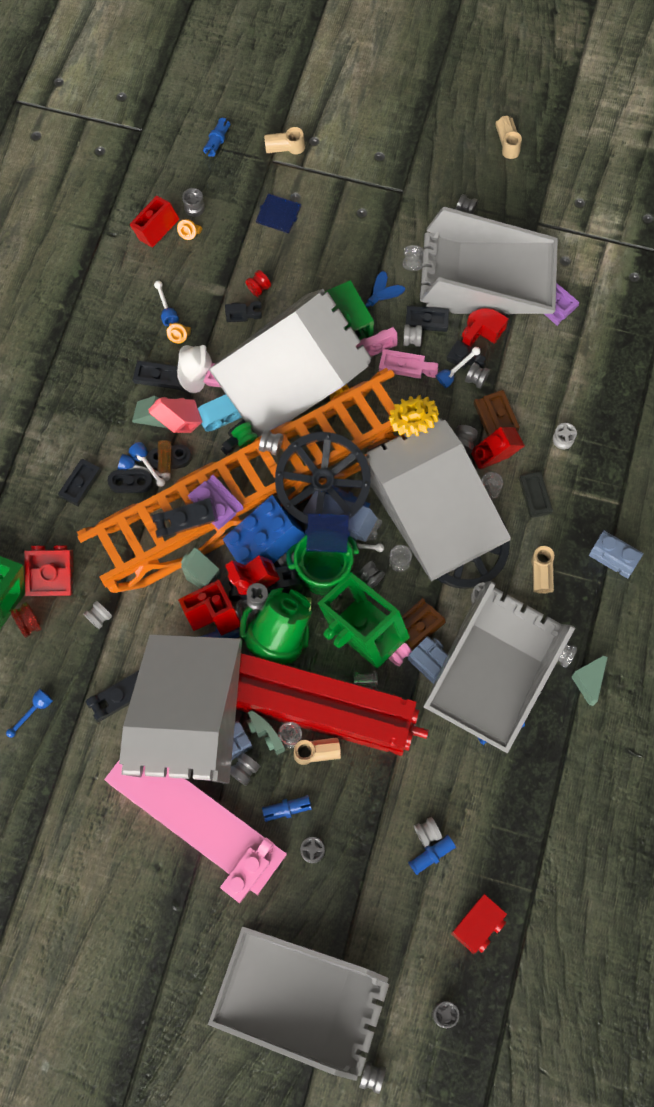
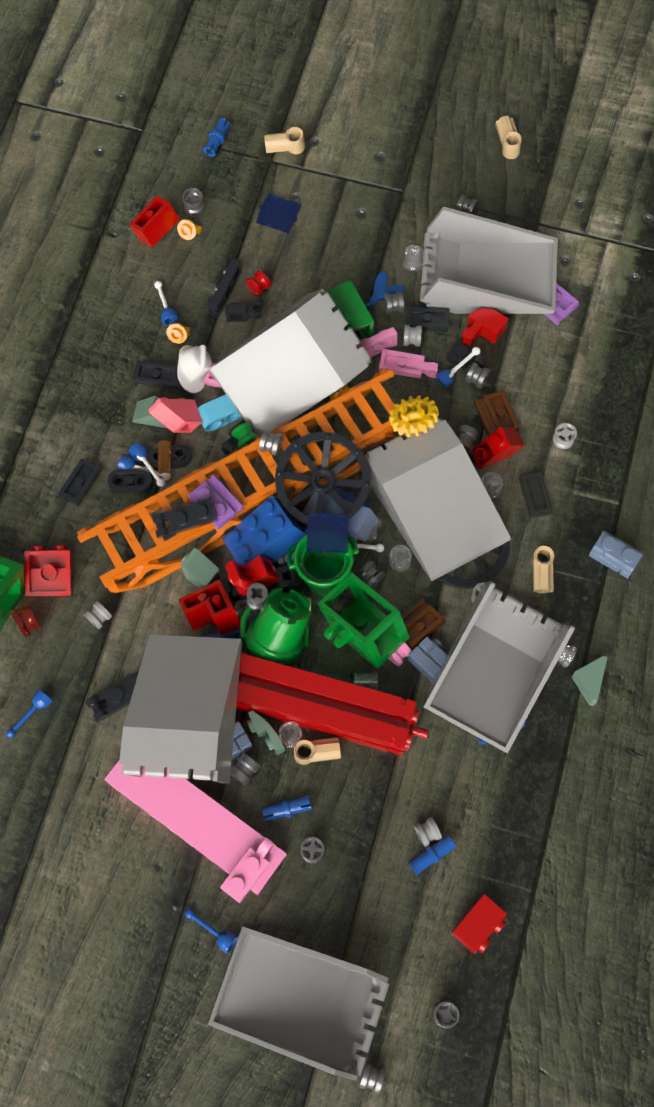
none -> blue hinge [185,909,238,954]
none -> black plate [207,258,242,317]
none -> flat silver wheel [384,291,404,314]

